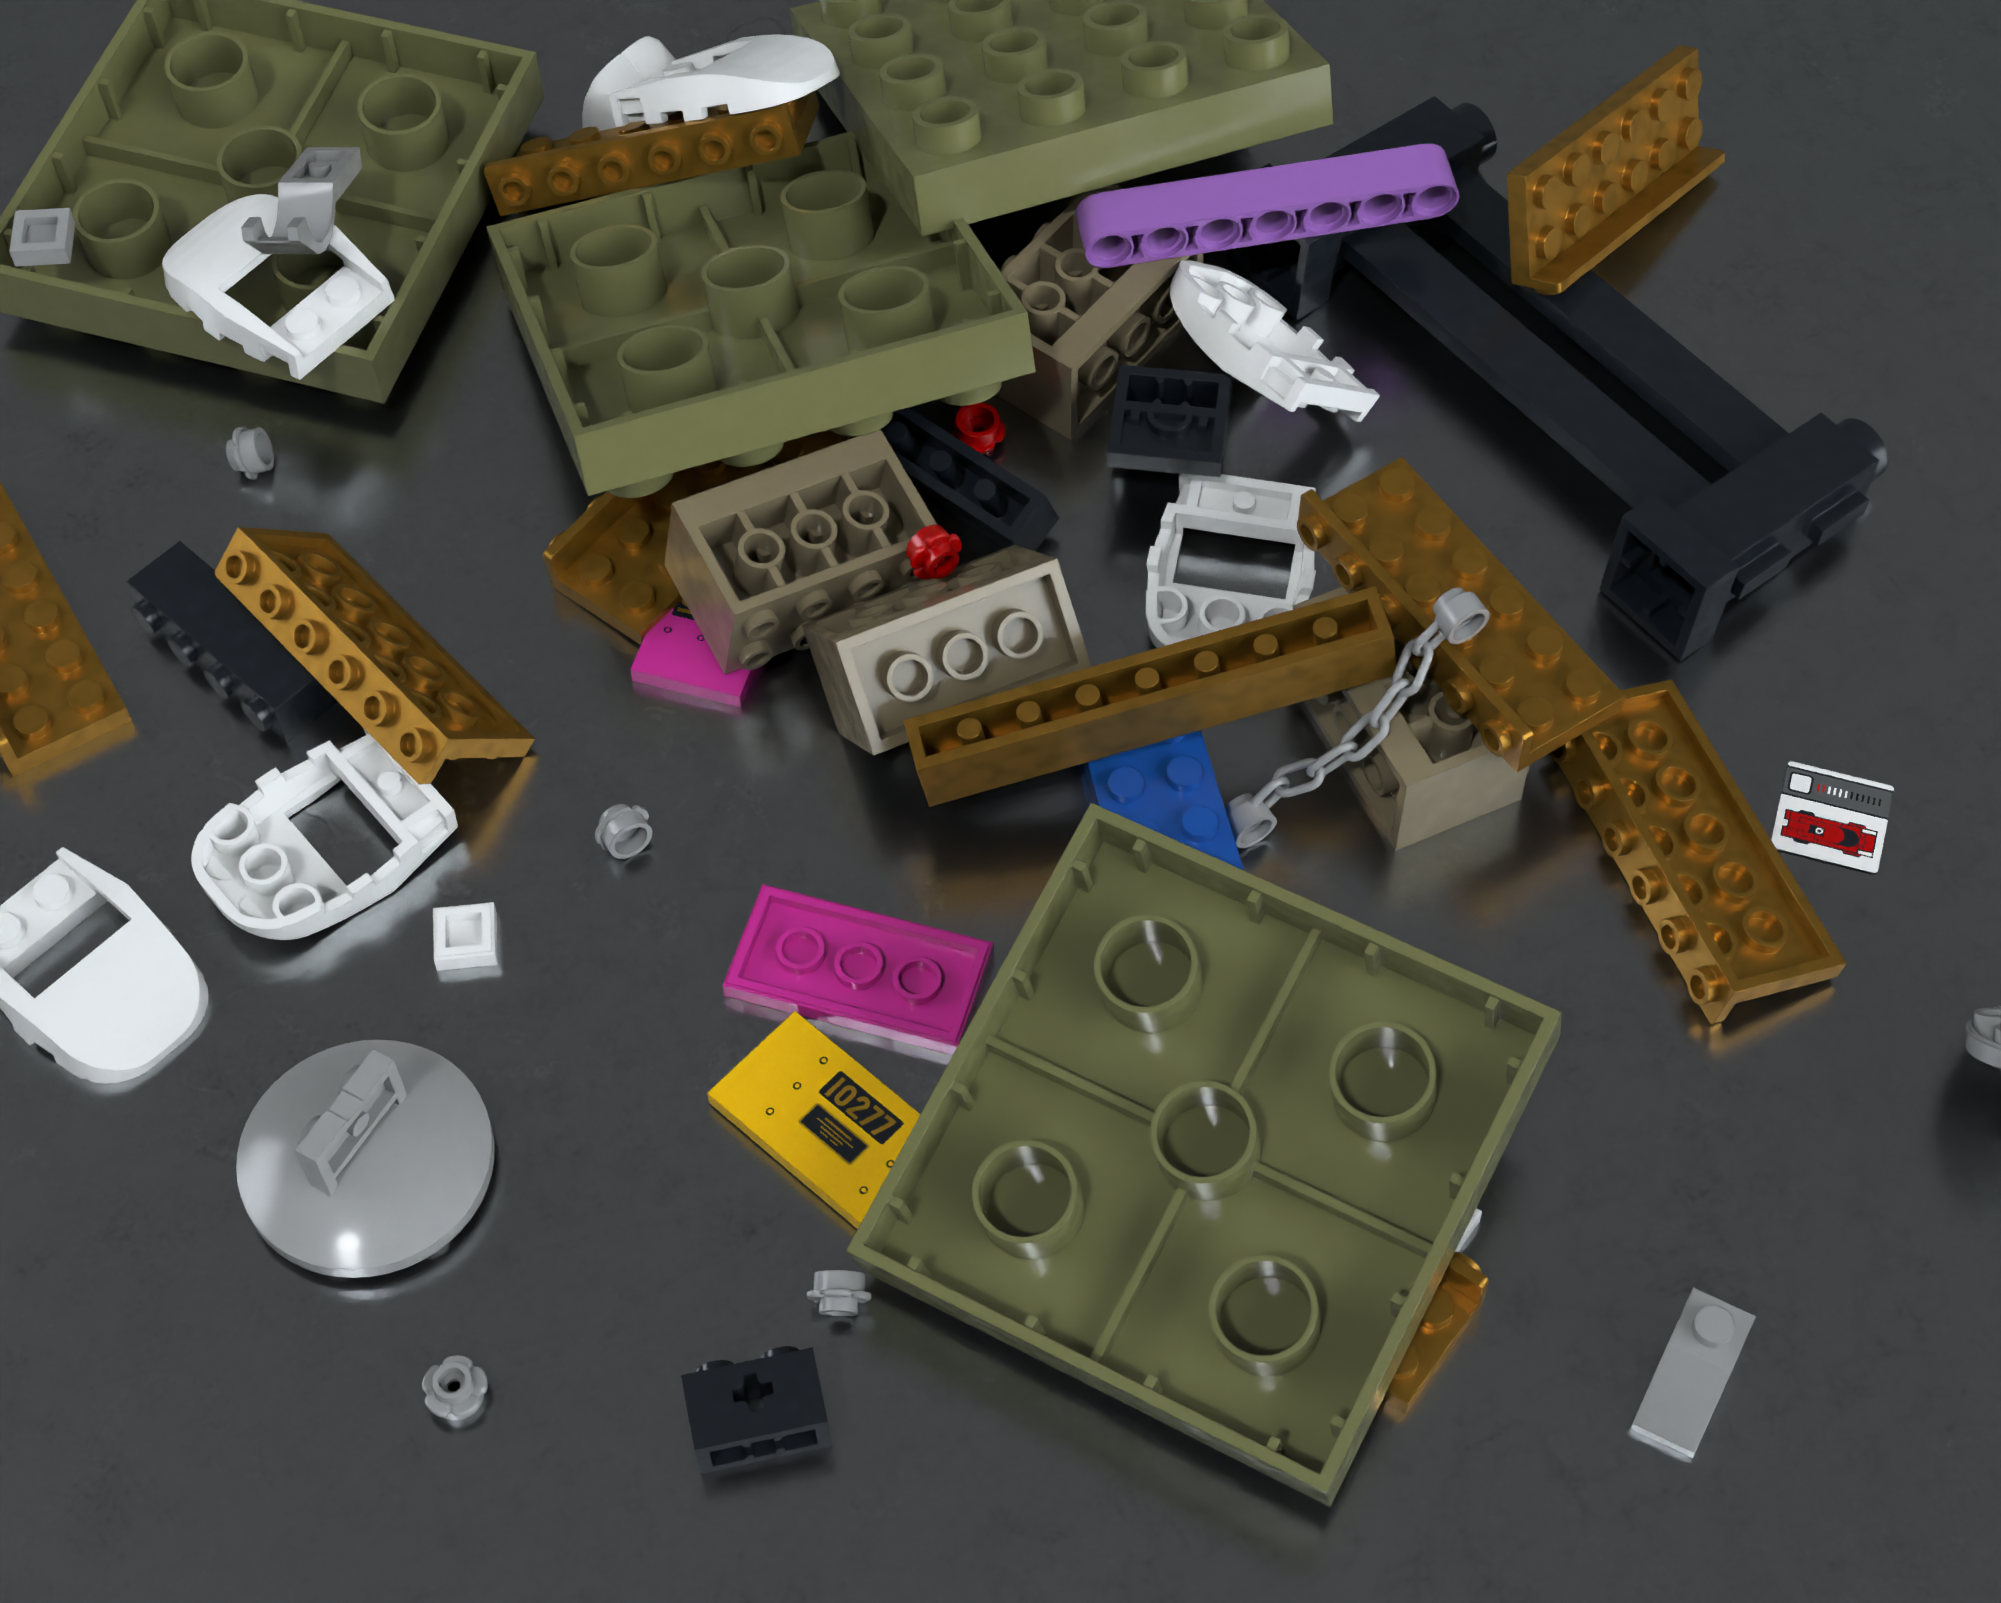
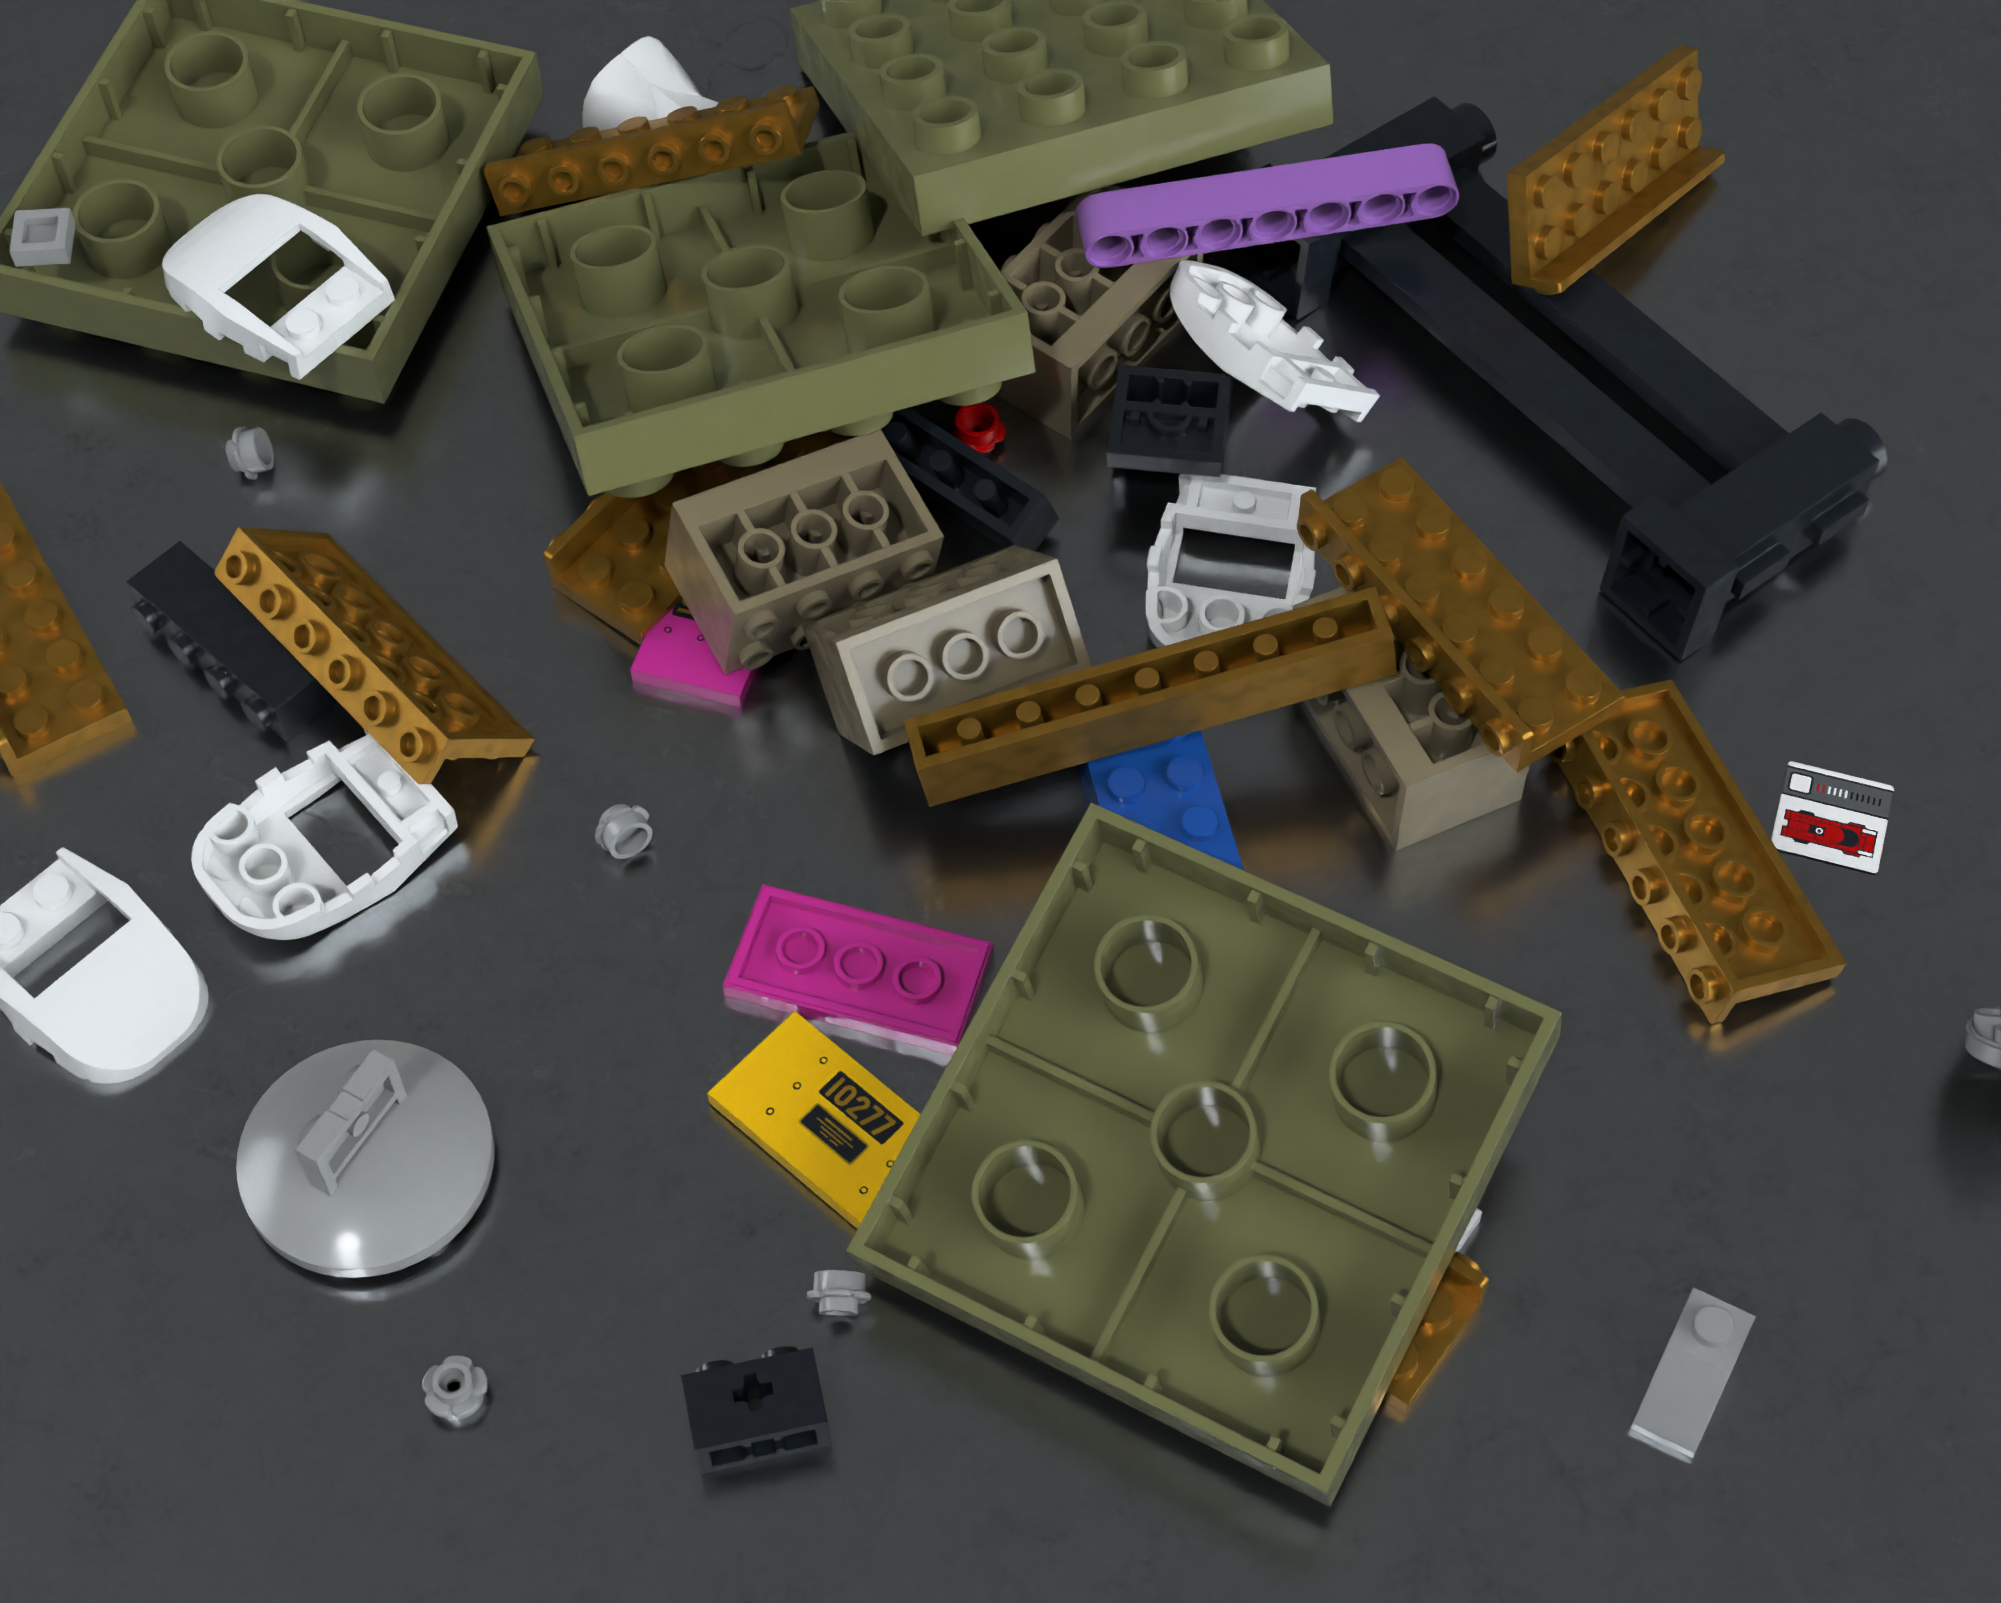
light grey piece [241,147,362,254] -> none
white tile [433,902,498,971] -> none
white slope [608,34,840,127] -> none
red plate [906,525,962,580] -> none
light grey piece [1225,587,1490,848] -> none

